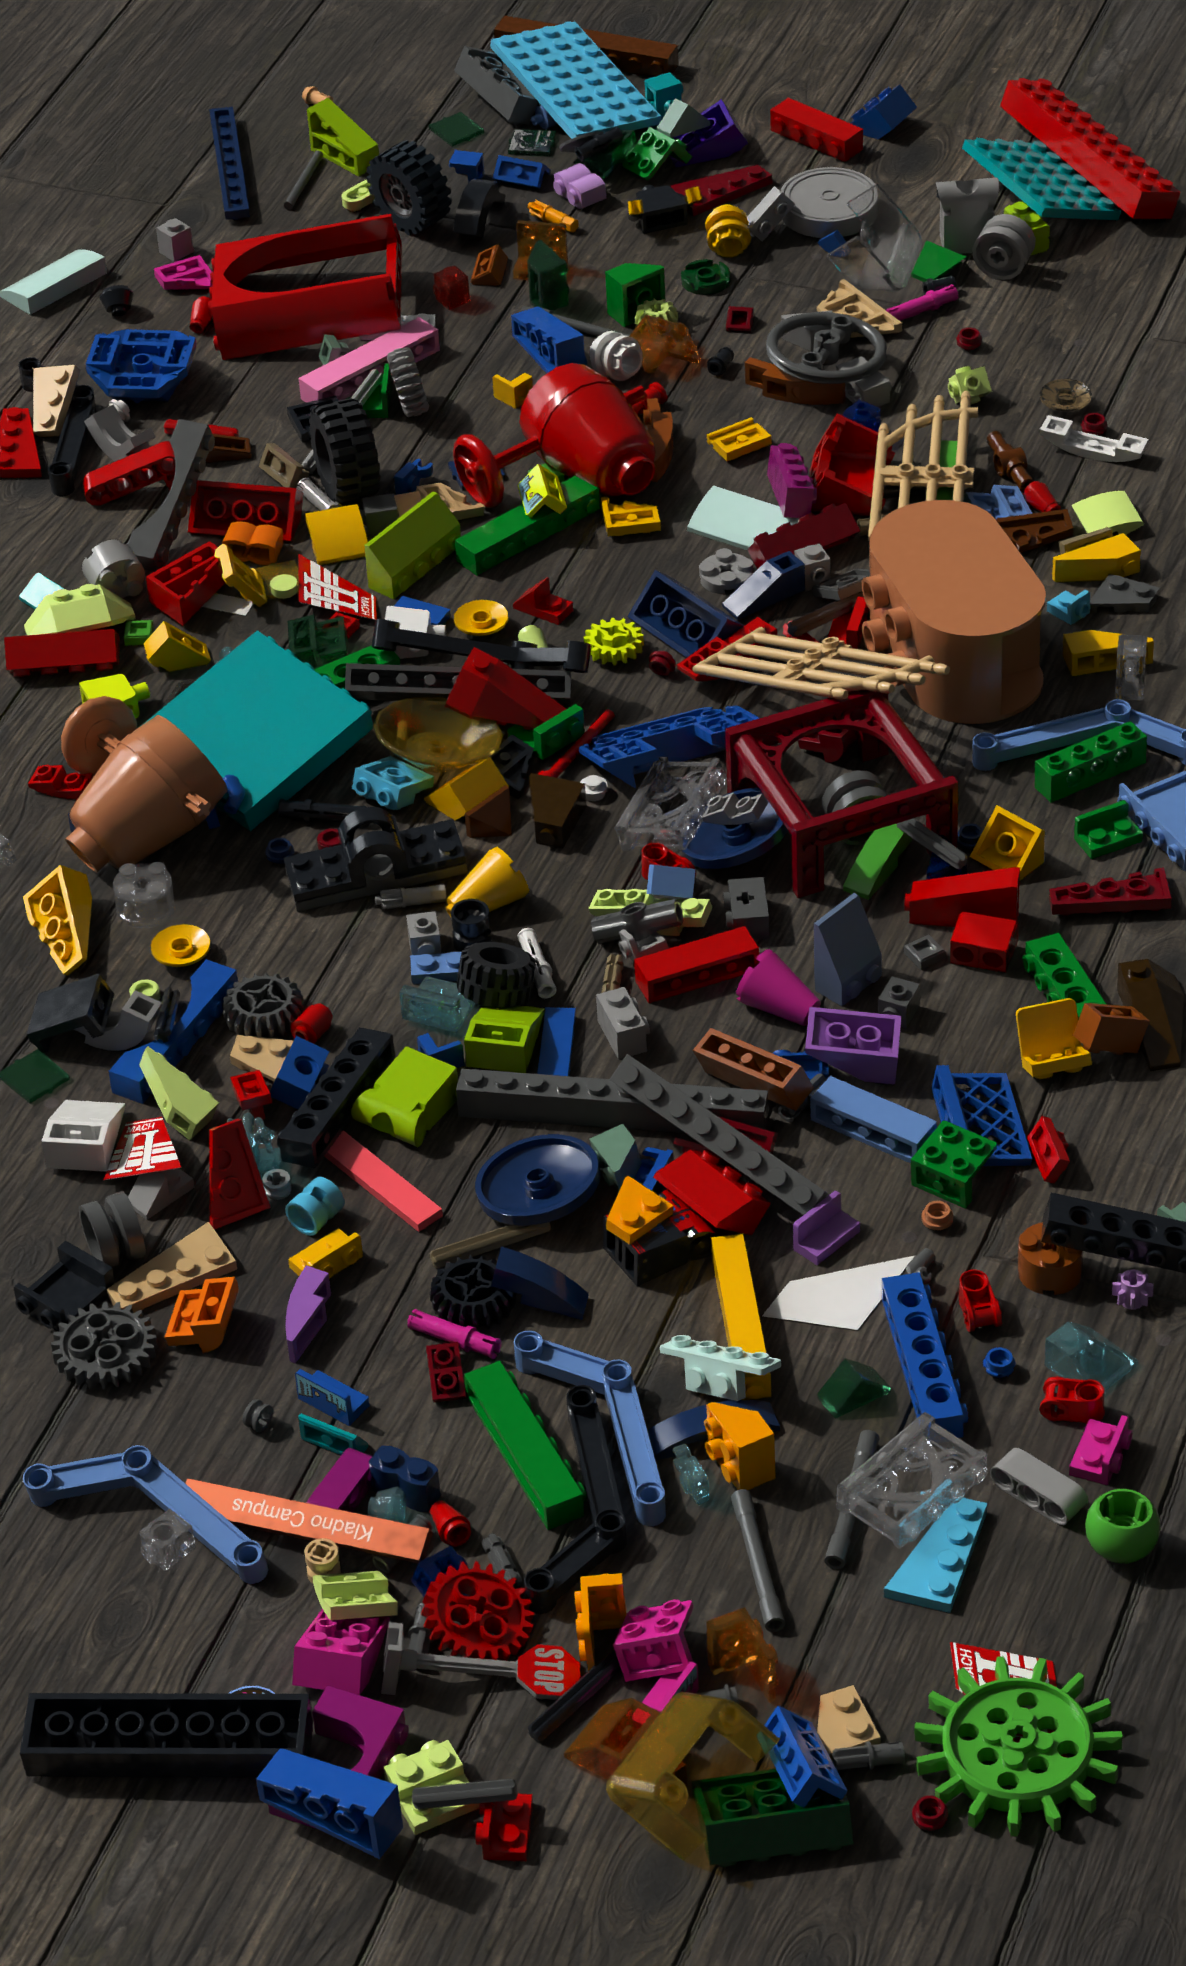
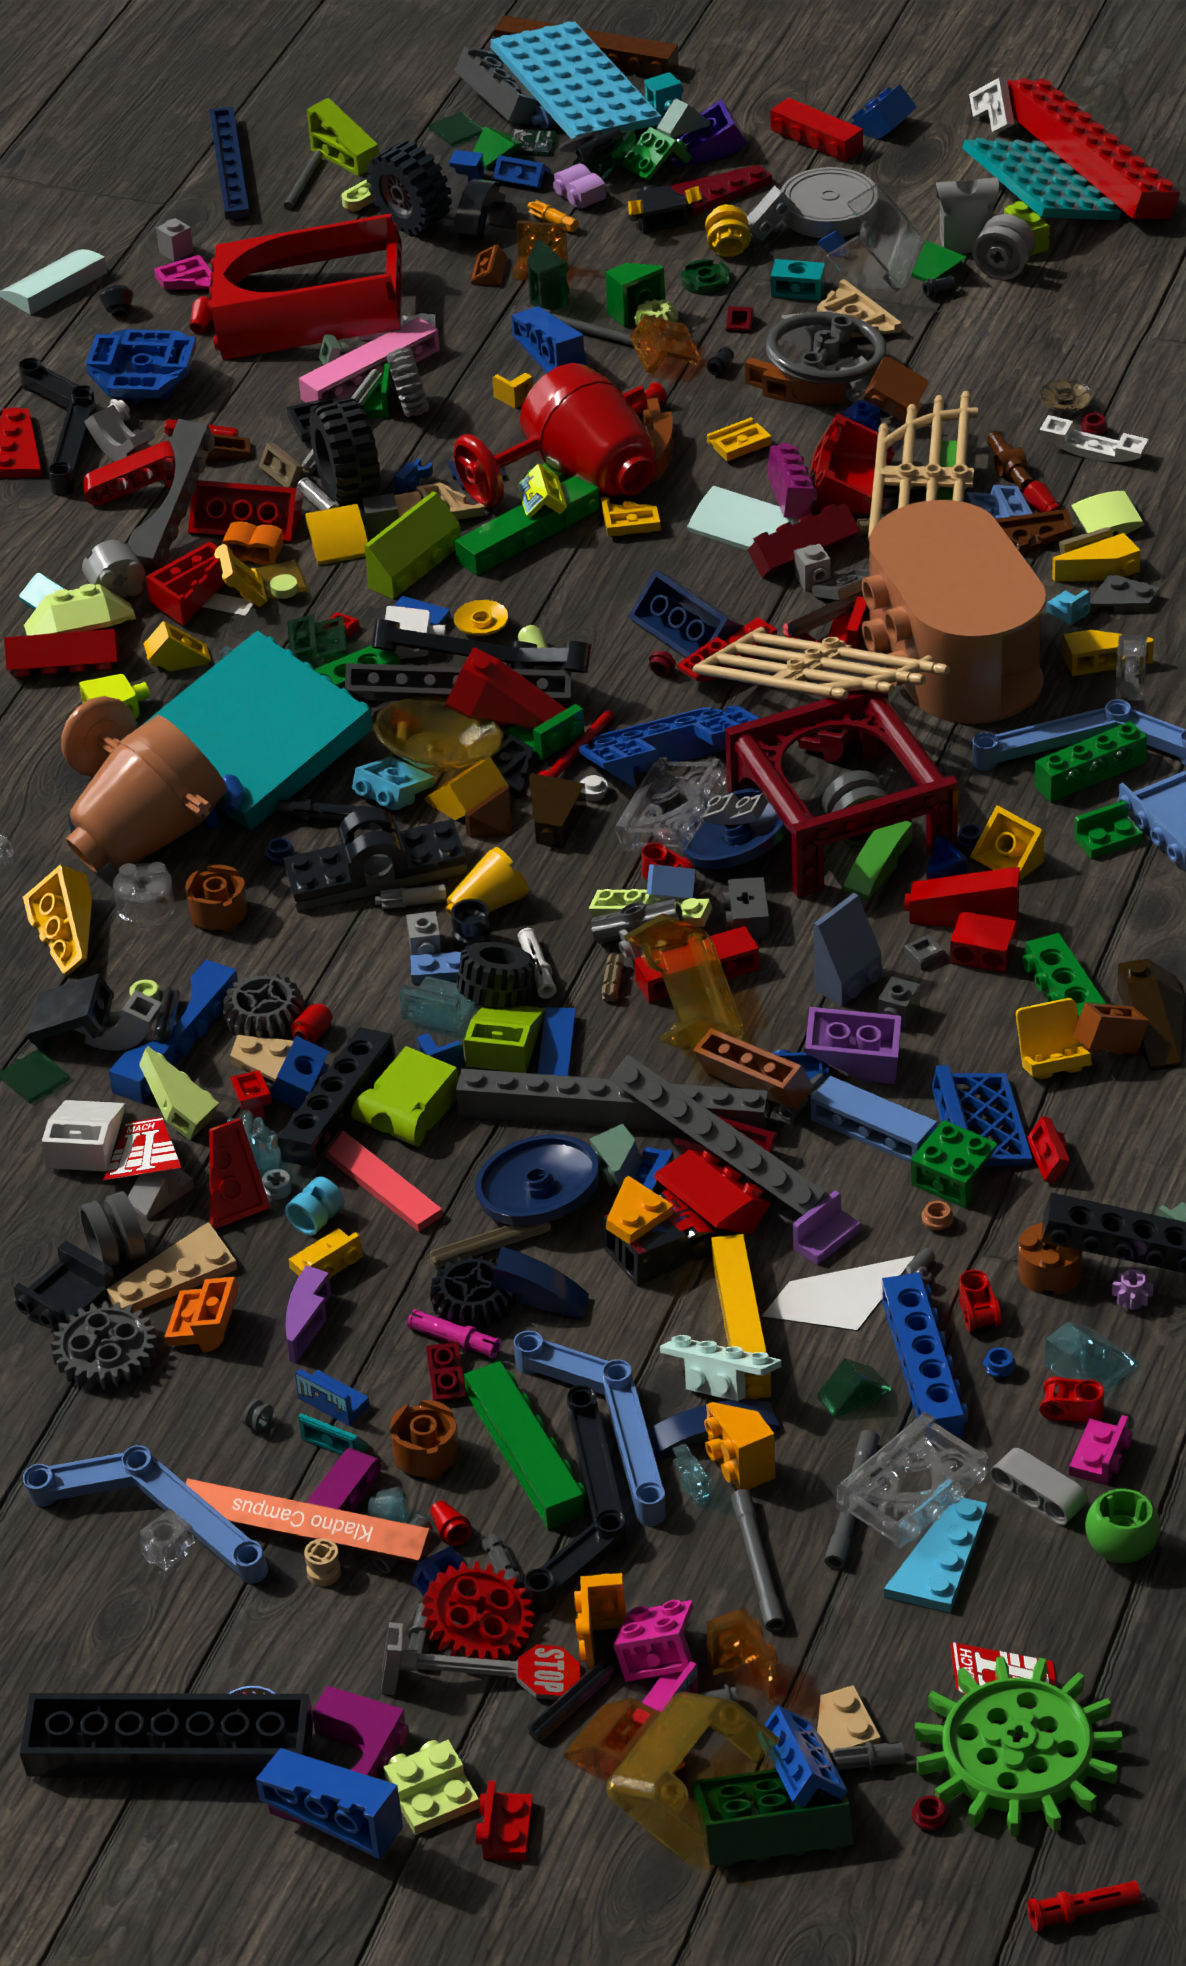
red slope [28,765,93,799] -> none
tan wing [33,365,80,437] -> none
bright green tile [124,620,154,646] -> none
yellow dish [151,924,210,967] -> none
dark pink slope [292,1609,390,1695] -> none
sticker [298,553,377,620] -> none
light nougat pin [302,86,333,105] -> none
yellowish green slope [313,1571,397,1620] -> none
dark red tile [317,828,340,849] -> none
dark blue brick [369,1446,441,1512] -> none
dark grey axle [412,1778,518,1809] -> none
clear red brick [433,265,470,310] -> none
red slope [513,577,573,625] -> none
neon yellow gear [584,618,644,665] -> none
white piece [590,331,643,381] -> none
light grey brick [596,987,650,1060] -> none
light grey plate [699,548,753,594] -> none
dark blue slope [722,551,805,620] -> none
dark pink cone [736,949,821,1026] -> none
dark pink pin [886,284,958,321] -> none
dark grey axle [897,818,968,870] -> none
yellowish green brick [948,366,992,405] -> none
dark red plate [956,327,982,350] -> none
dark red wing [1049,867,1171,916] -> none
none -> dark orange brick [186,865,248,932]
none -> dark orange brick [390,1400,459,1480]
none -> green slope [473,126,523,170]
none -> clear yellow windscreen [624,913,744,1051]
none -> teal brick [770,259,825,301]
none -> dark orange bracket [863,356,928,423]
none -> white plate [969,78,1014,132]
none -> red pin [1027,1880,1141,1932]

